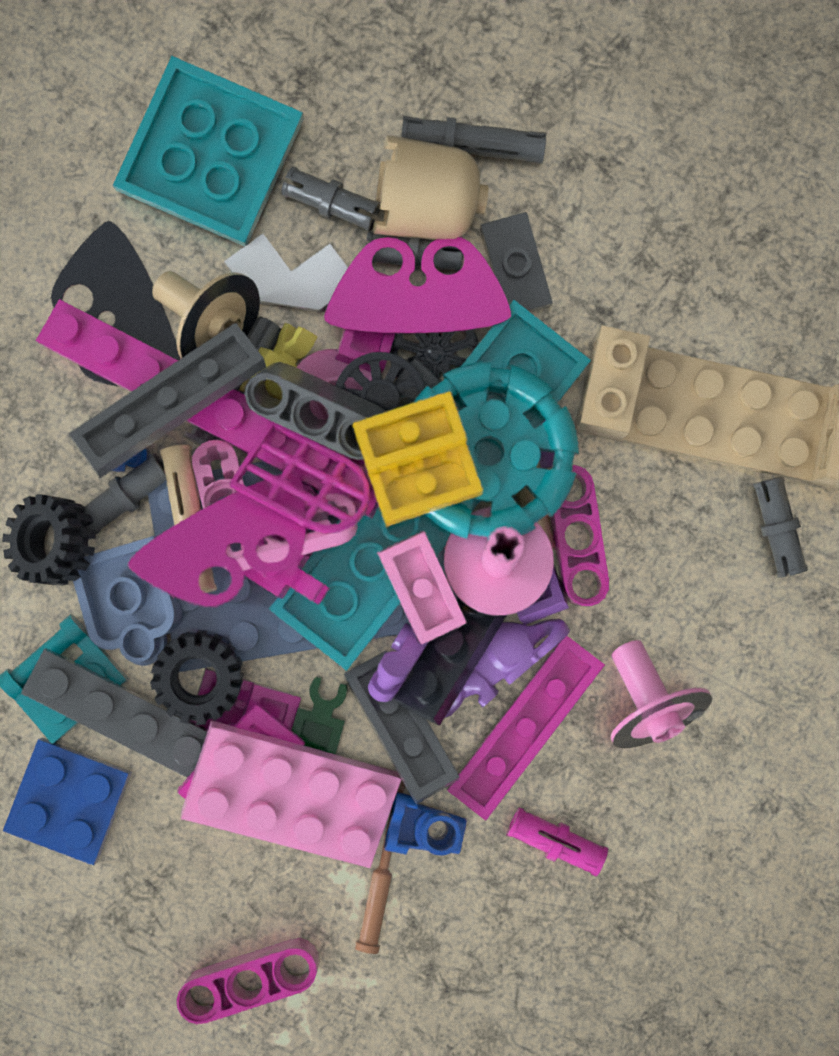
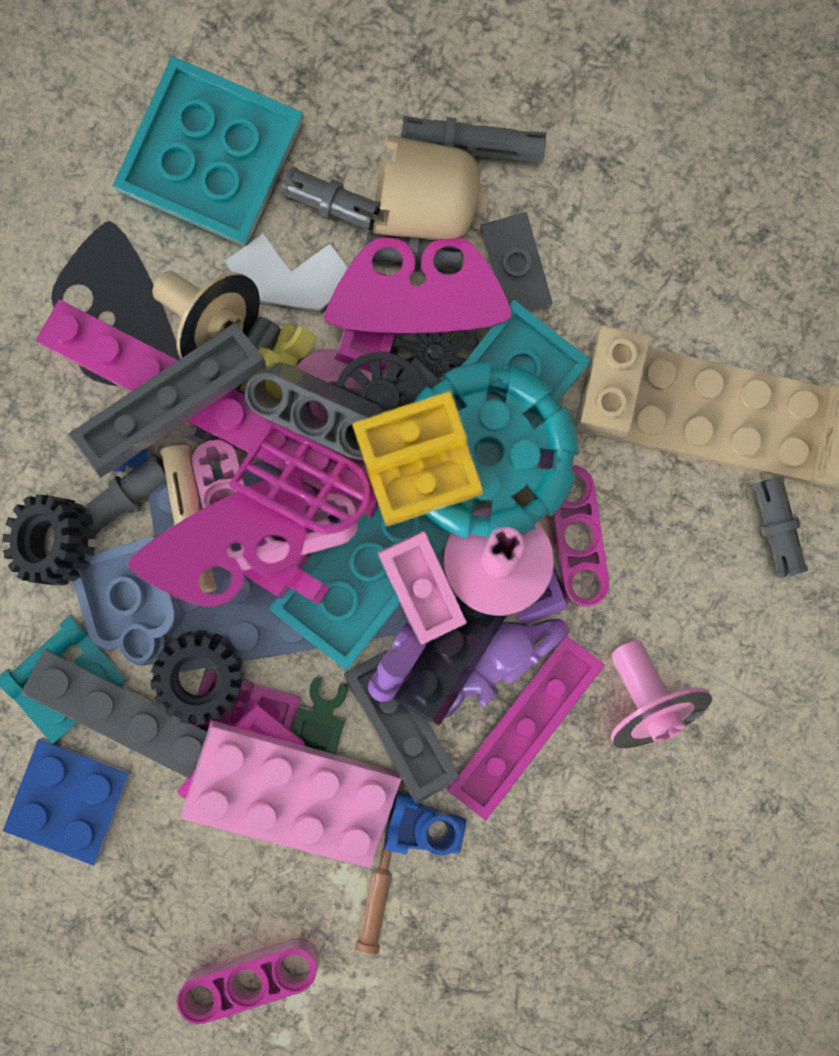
dark pink pin [506,807,609,877] -> none

